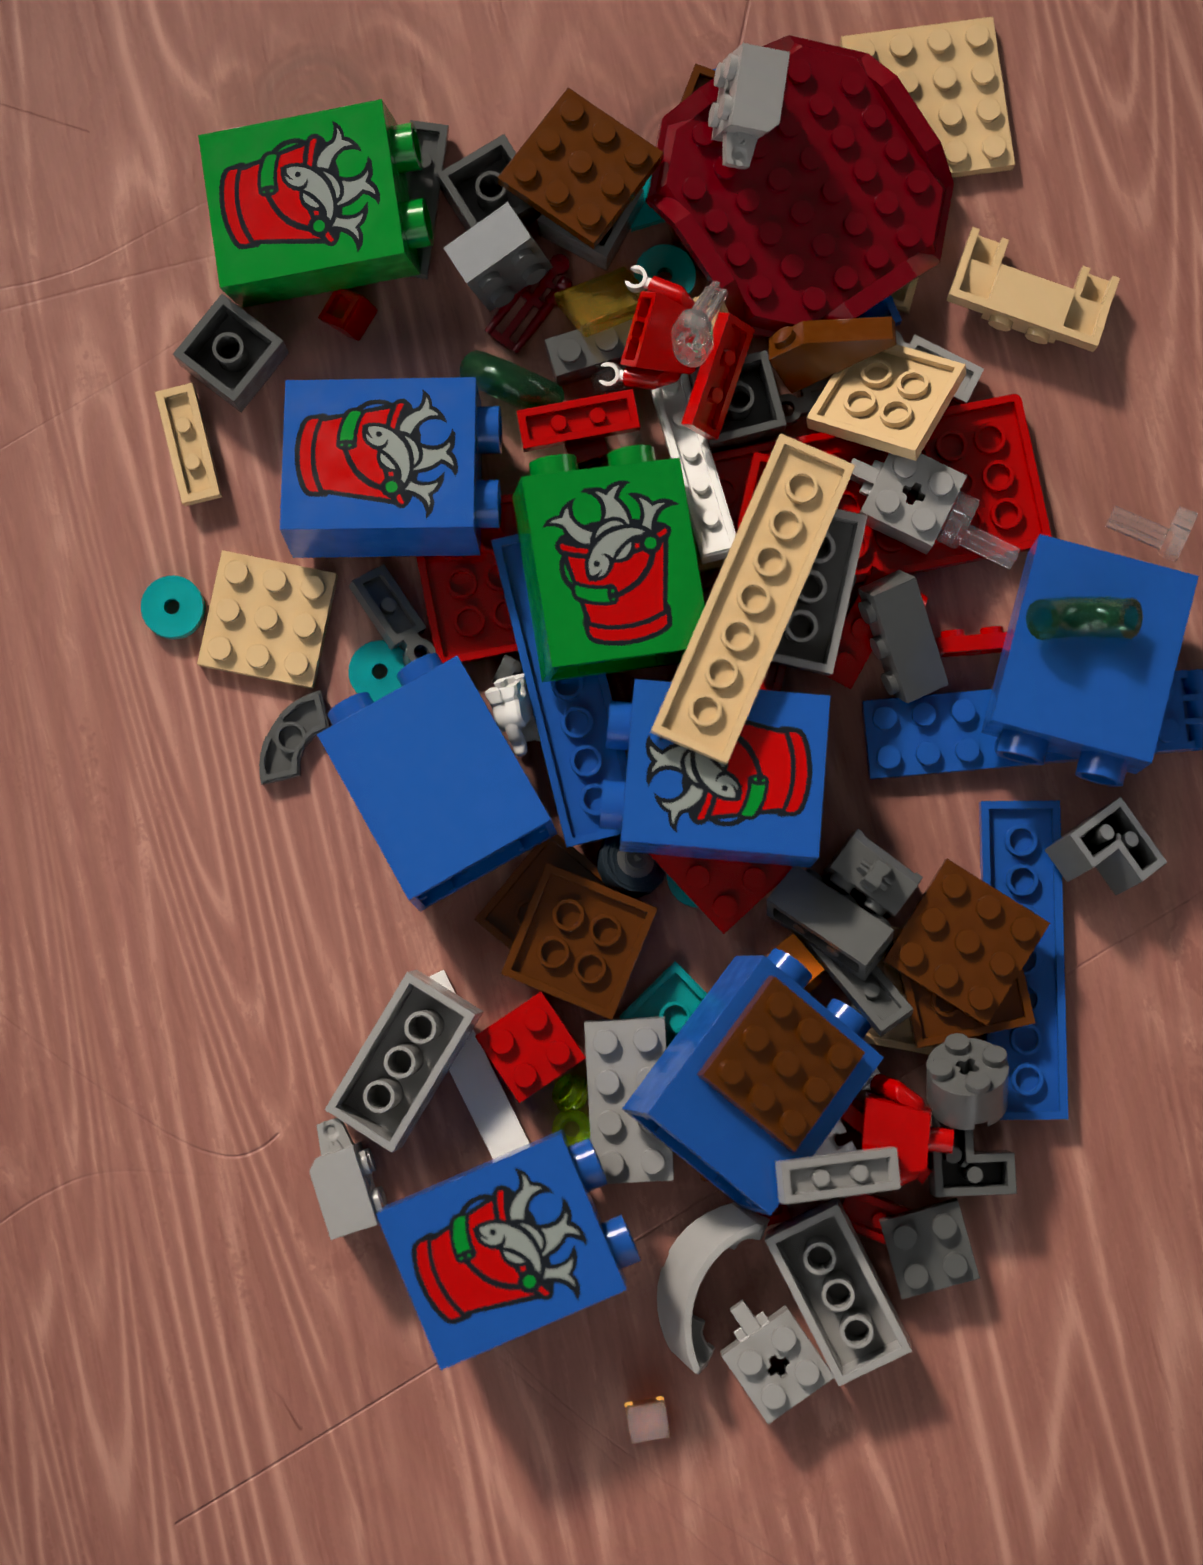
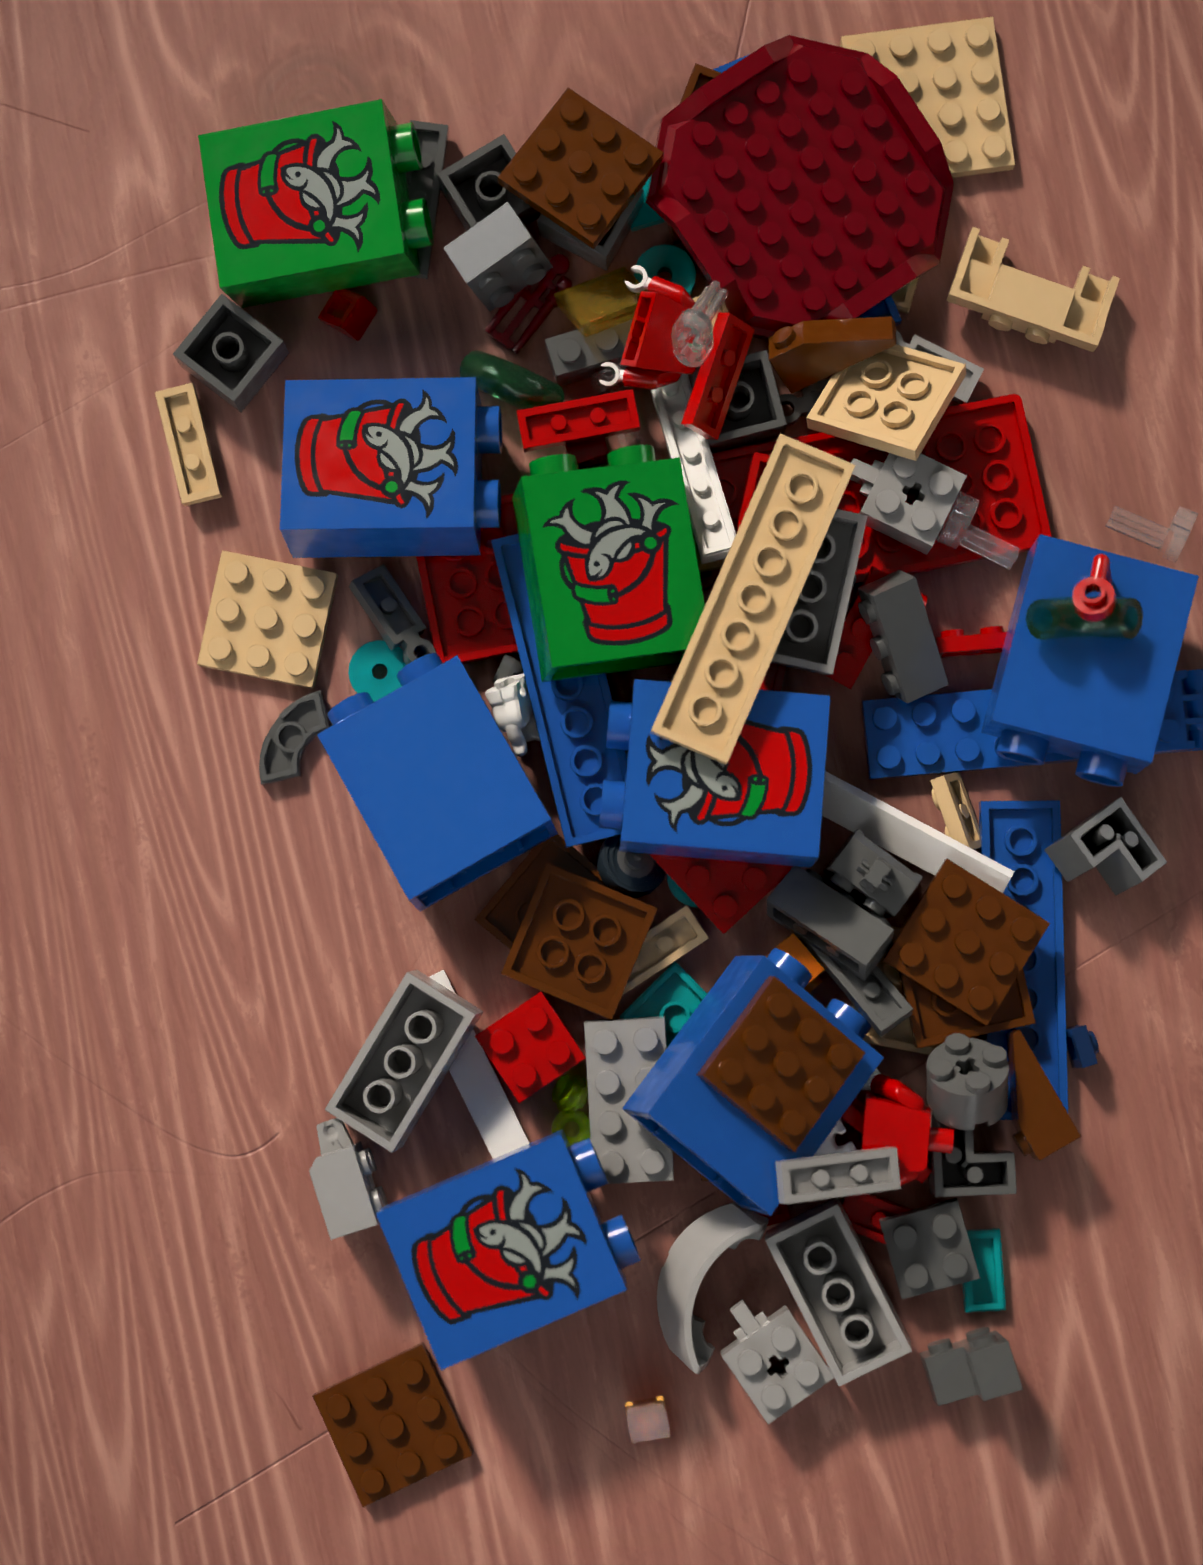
teal piece [141,575,206,640] -> none
light grey hinge [708,43,790,170] -> none
none -> reddish brown plate [313,1342,473,1507]
none -> tan plate [622,906,709,996]
none -> white tile [822,771,1015,893]
none -> dark grey brick [919,1327,1023,1406]
none -> tan plate [930,772,981,850]
none -> teal tile [962,1228,1006,1313]
none -> reddish brown slope [1006,1029,1081,1161]
none -> dark blue plate [1066,1025,1099,1068]
none -> red plate [1072,554,1116,621]

